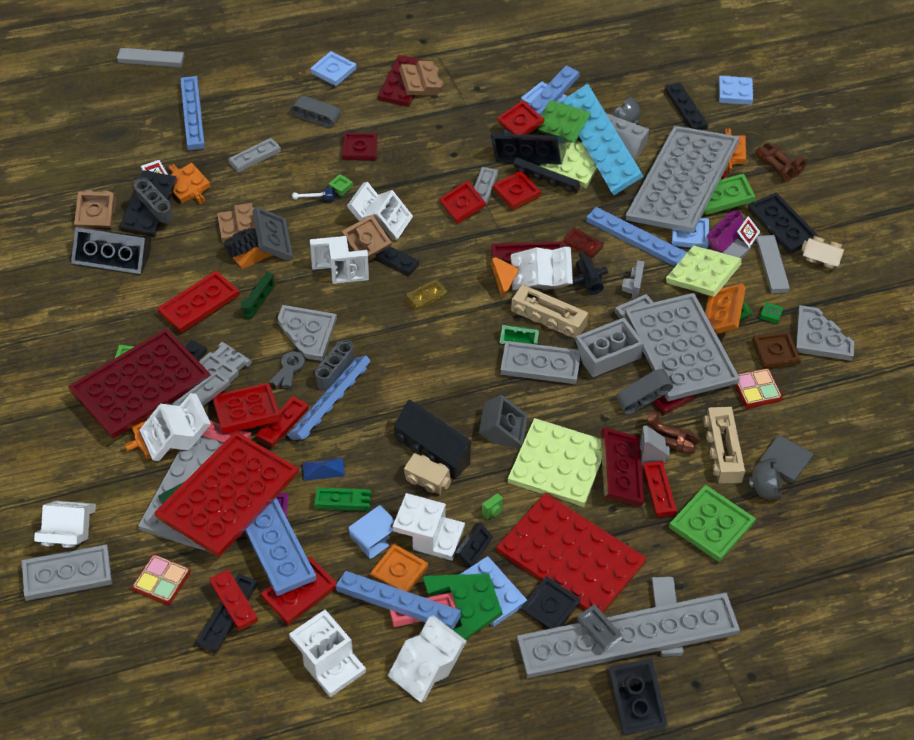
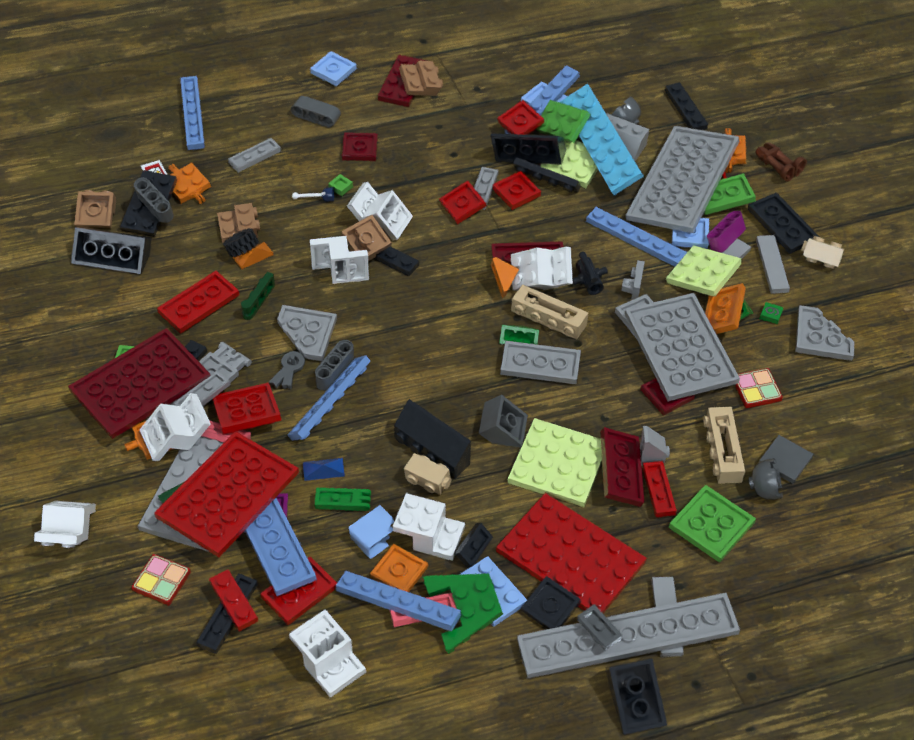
light grey plate [22,545,112,601] -> none
light grey tile [117,48,185,67] -> none
dark grey plate [252,207,293,261] -> none
red plate [256,396,309,448] -> none
white bracket [388,615,467,702] -> none
clear yellow plate [406,279,447,310] -> none
bright green plate [482,493,503,520] -> none
clear red plate [564,227,604,258] -> none
light grey slope [575,318,644,377] -> none
dark grey beam [616,369,673,414] -> none
copper piece [640,410,700,454] -> none
light blue plate [719,76,753,105] -> none
sticker [737,216,760,247] -> none
reddish brown plate [752,331,801,369] -> none

